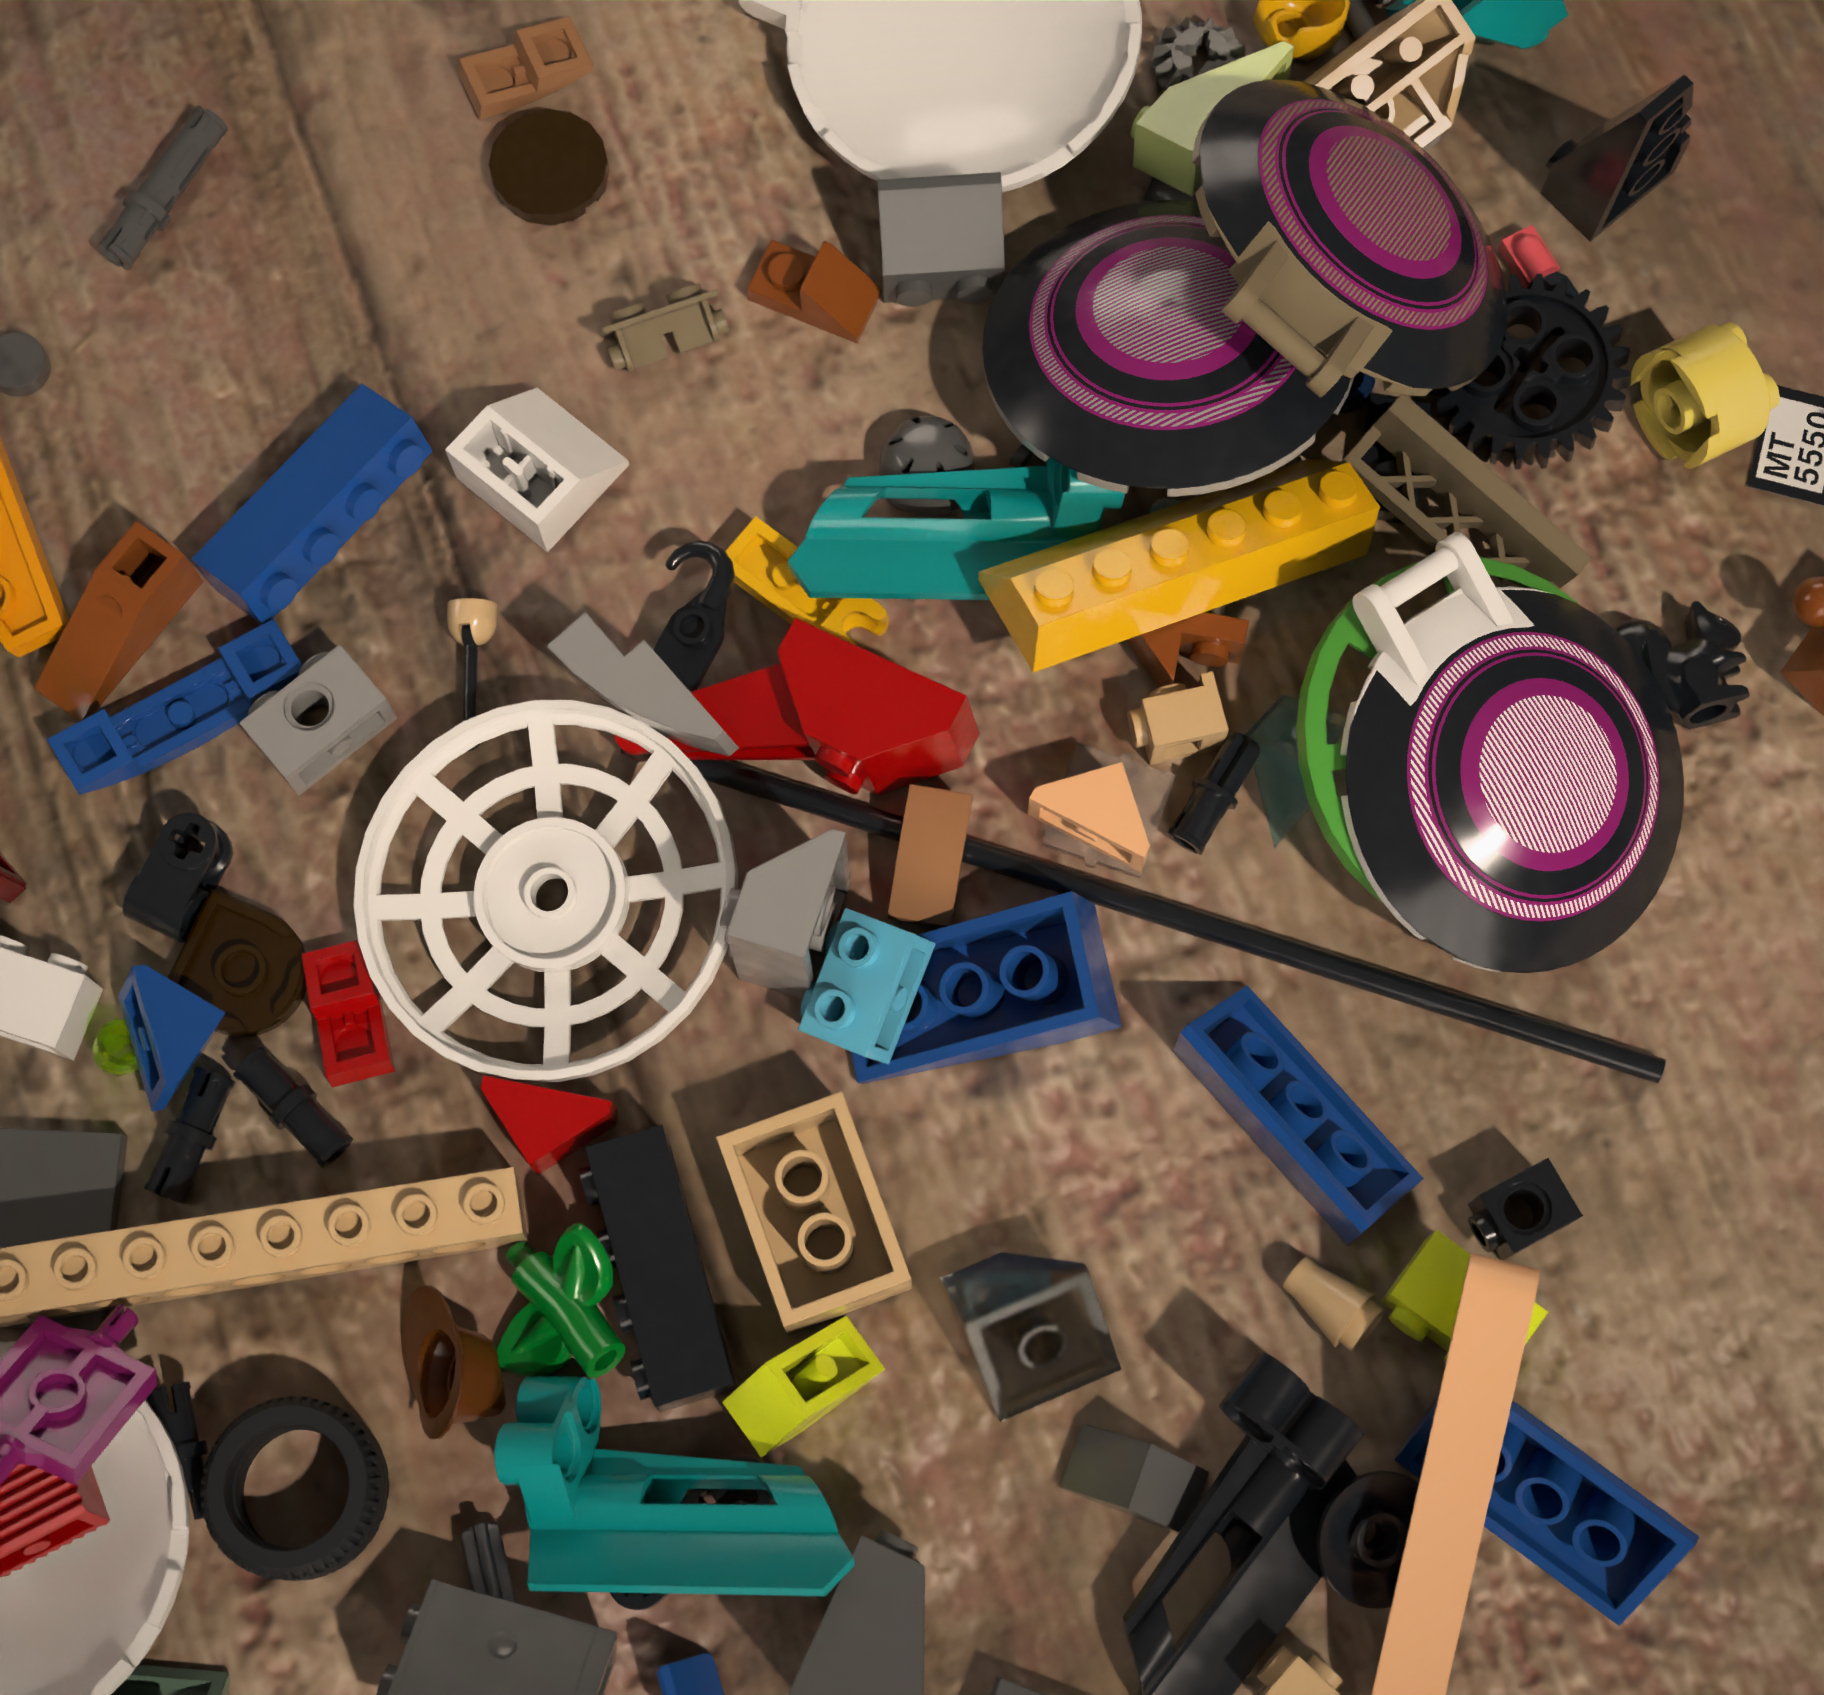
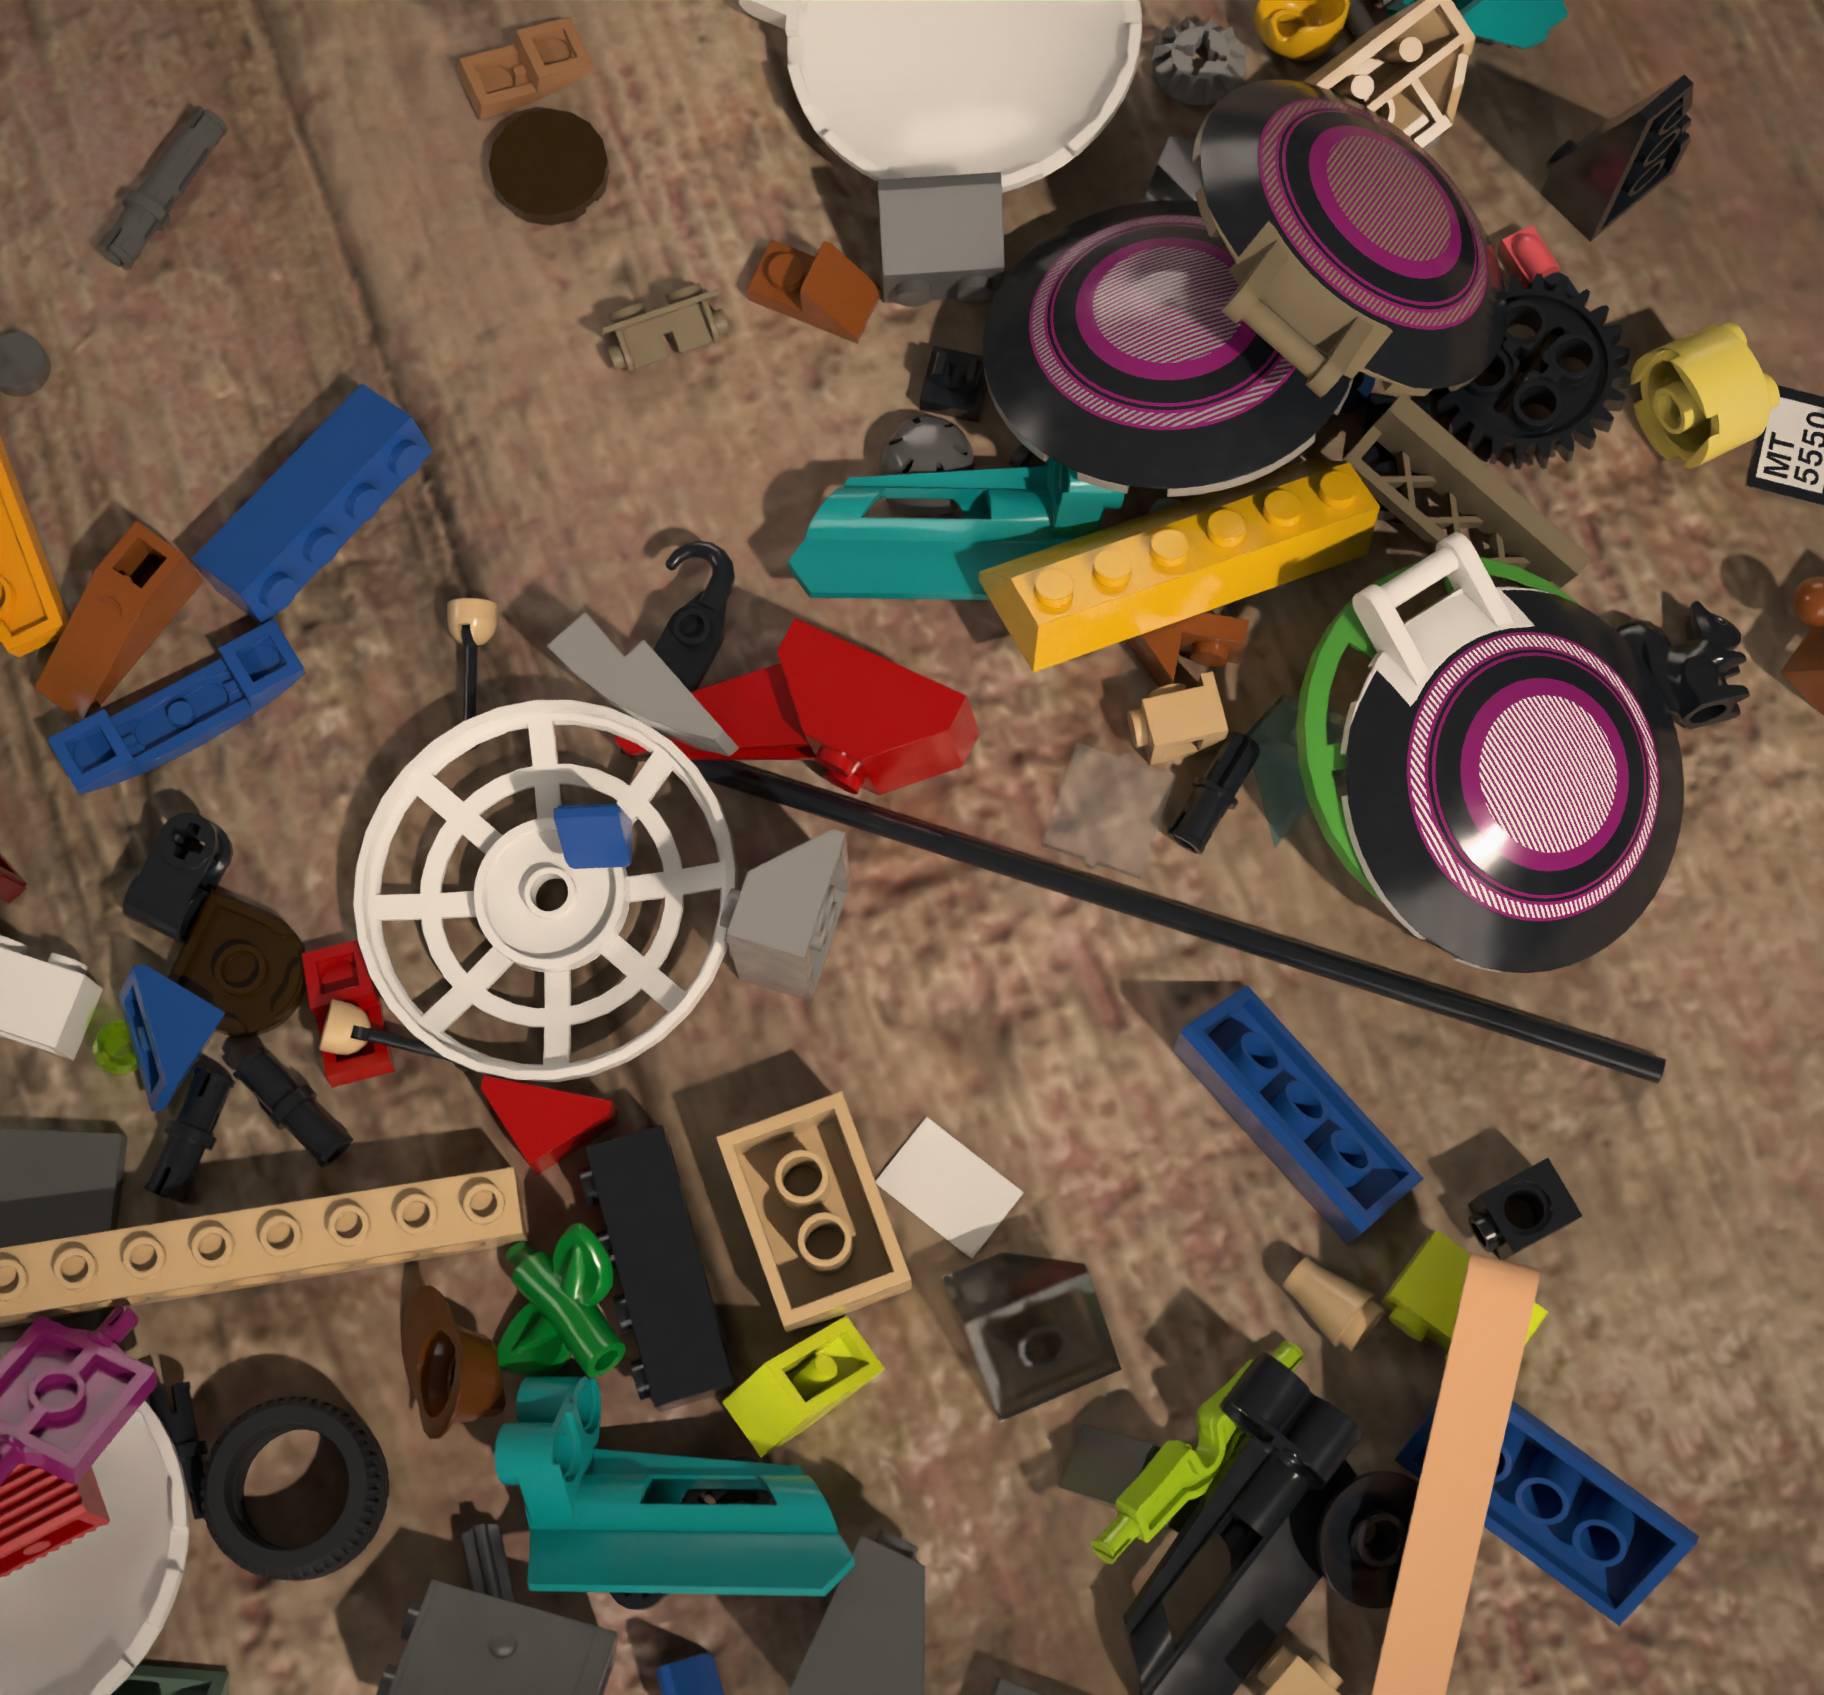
light grey brick [239,644,397,796] -> none
white slope [445,388,629,552] -> none
yellow plate [726,516,889,645] -> none
medium azure brick [798,908,936,1065] -> none
blue slope [851,891,1122,1084] -> none
medium nougat slope [888,784,973,928] -> none
light nougat slope [1028,762,1150,873] -> none
yellowish green slope [1131,41,1294,197] -> none
none -> tan hinge [319,999,475,1071]
none -> blue slope [554,804,632,869]
none -> white sticker [875,1117,1024,1259]
none -> black tile [920,346,987,423]
none -> lime piece [1091,1340,1304,1564]

